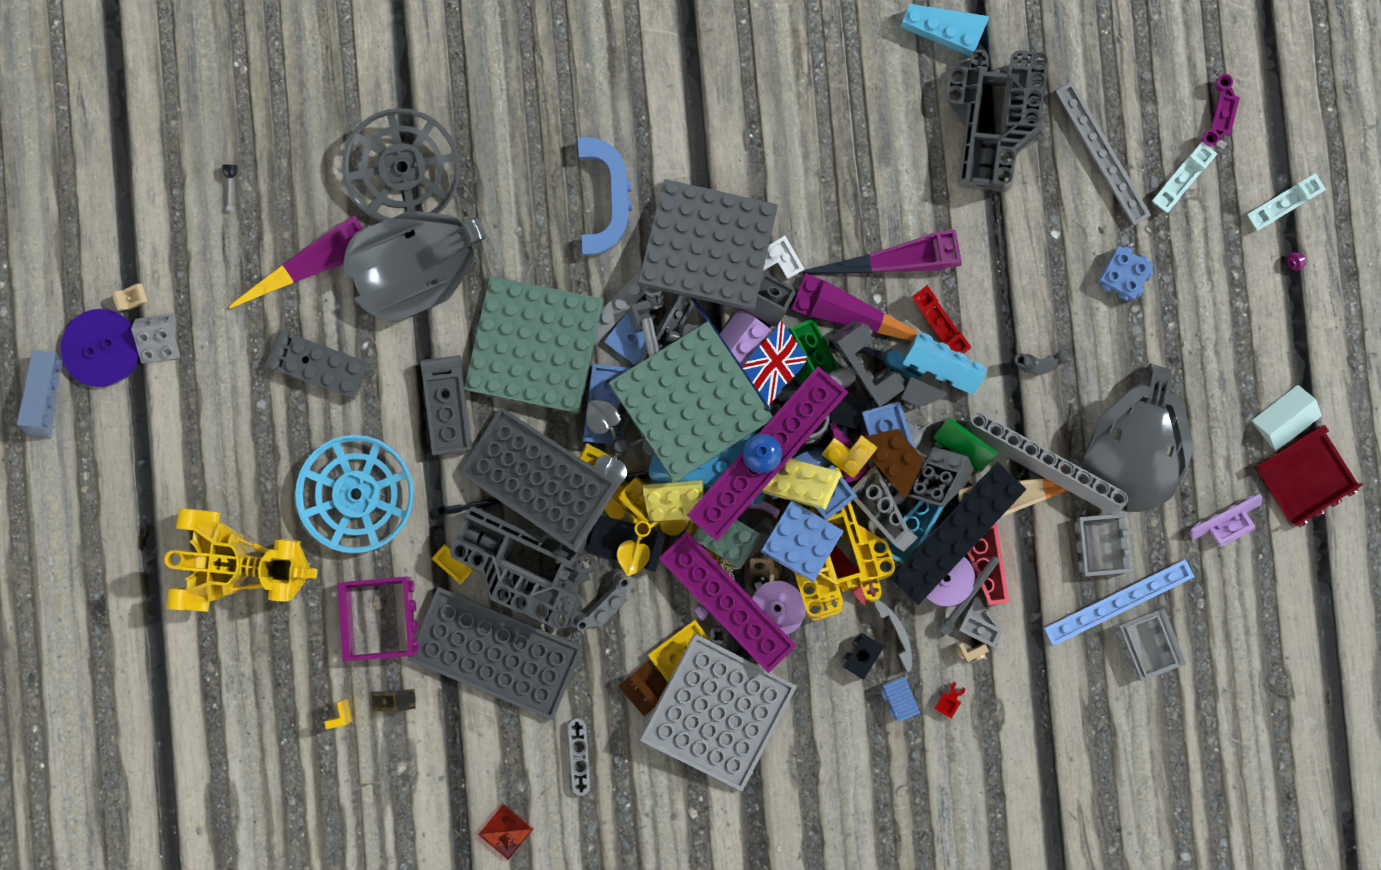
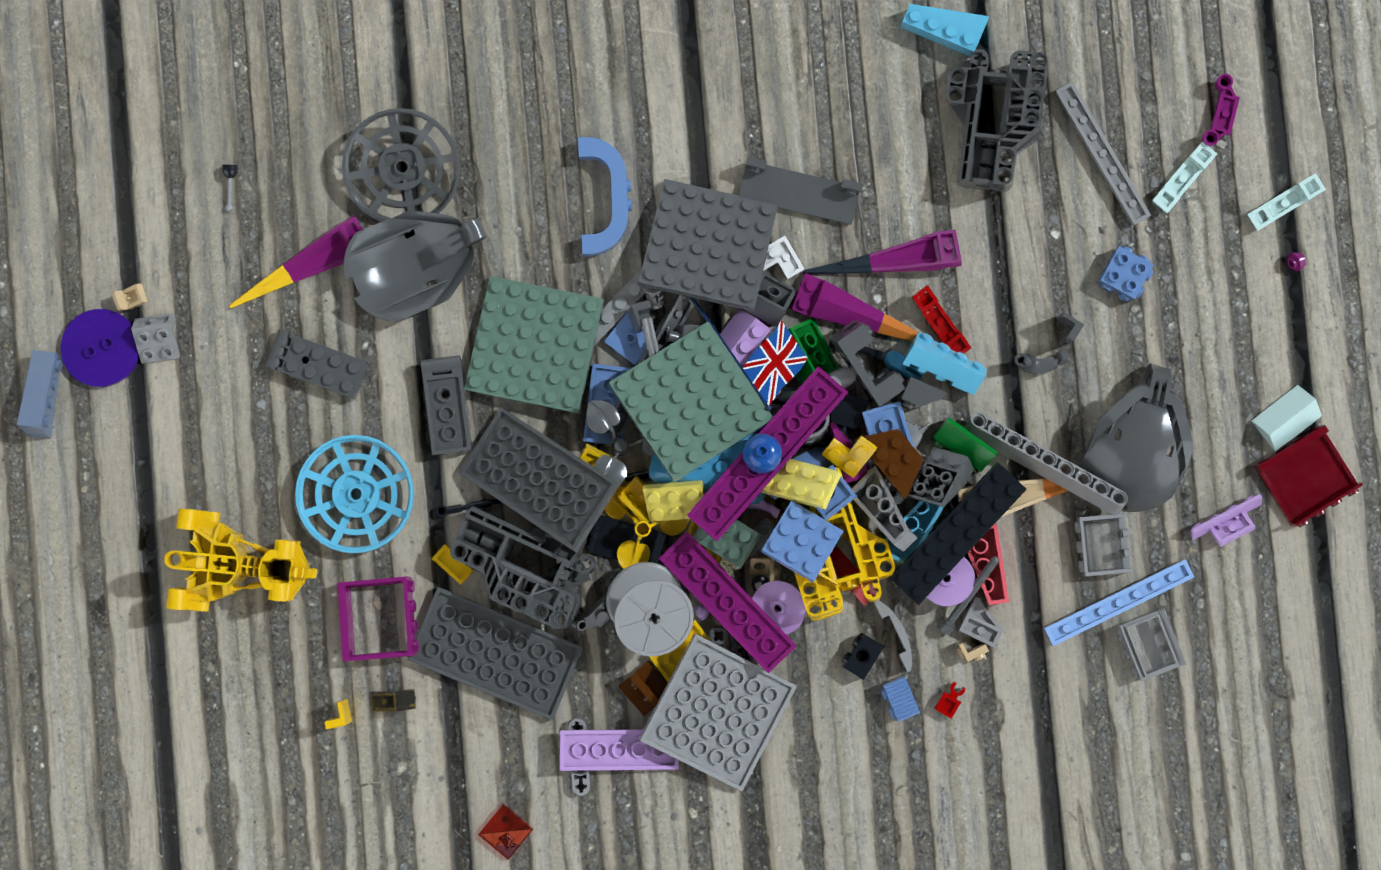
none -> lavender plate [560,729,679,771]
none -> light grey piece [606,562,694,656]
none -> dark grey bracket [739,157,862,225]
none -> dark grey panel [1056,312,1084,345]

